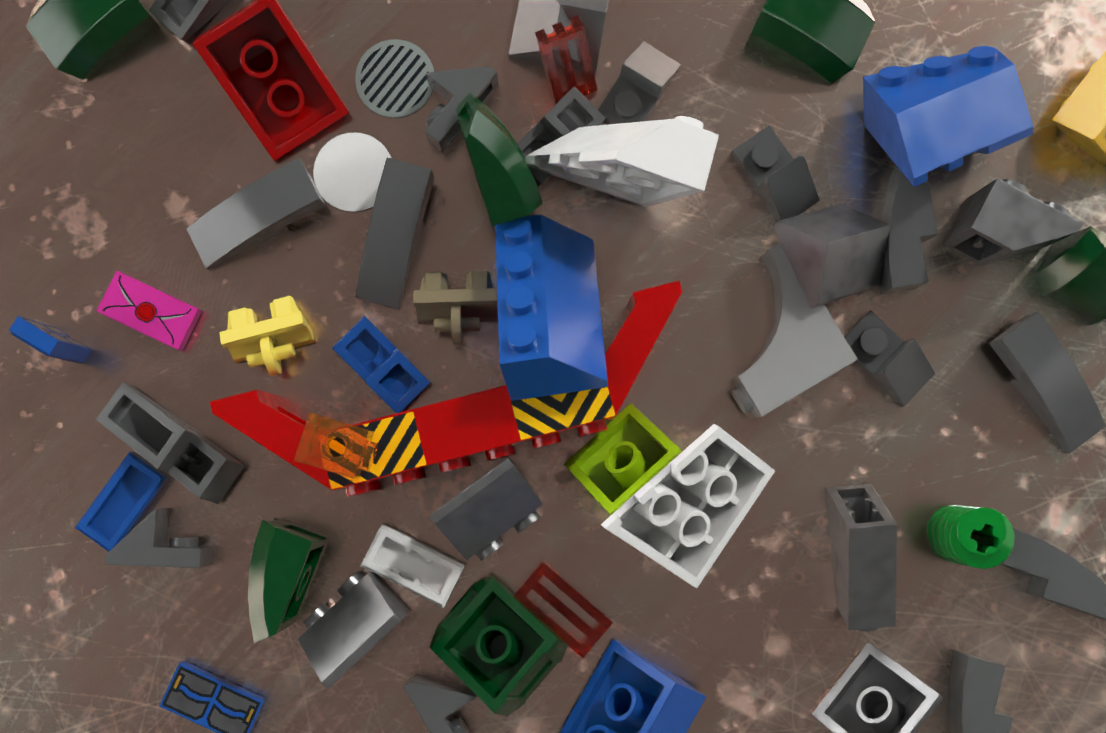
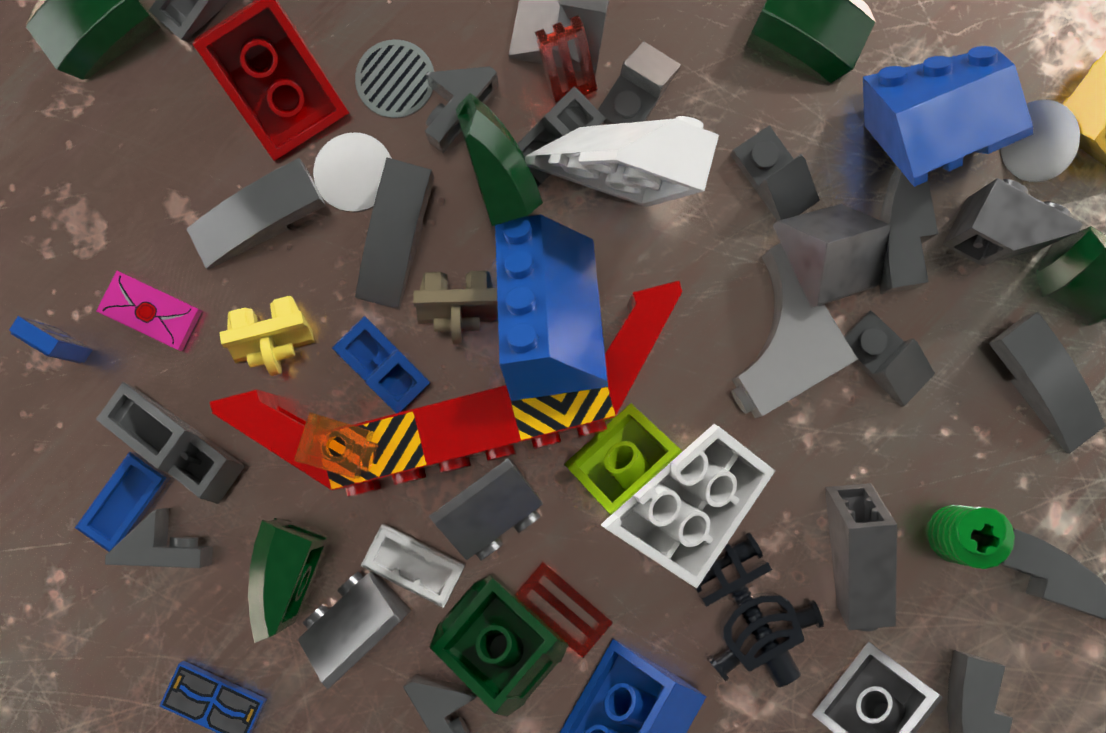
none -> black piece [693,532,824,688]
none -> white sticker [1000,100,1080,182]

